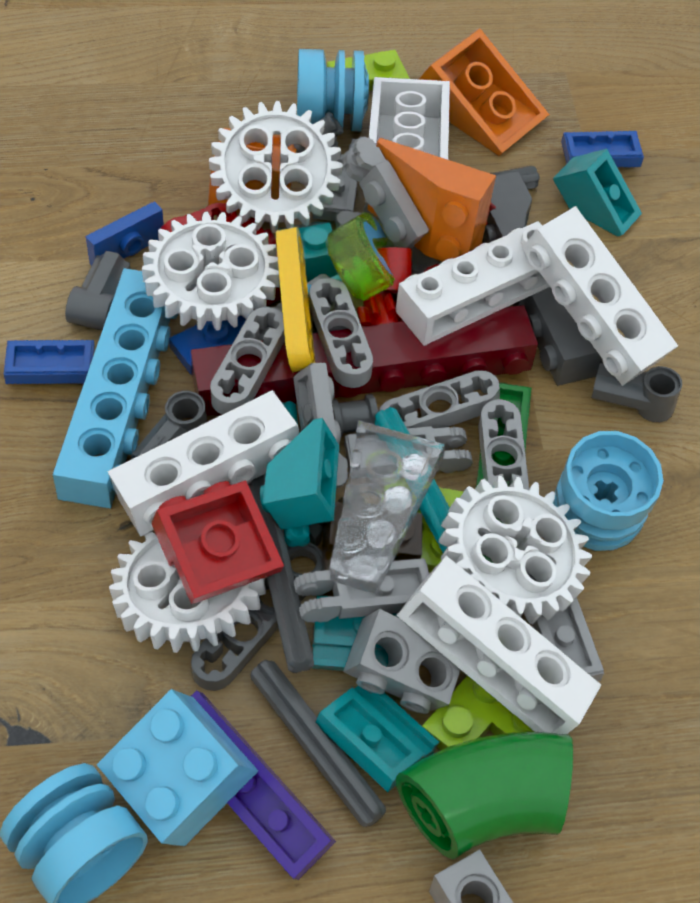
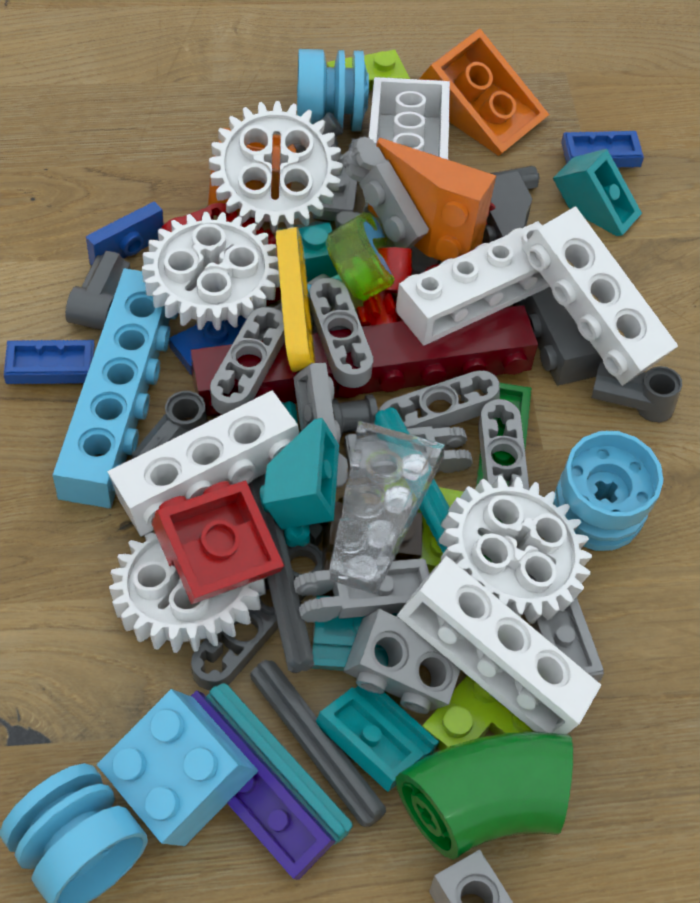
none -> teal axle [206,683,353,845]

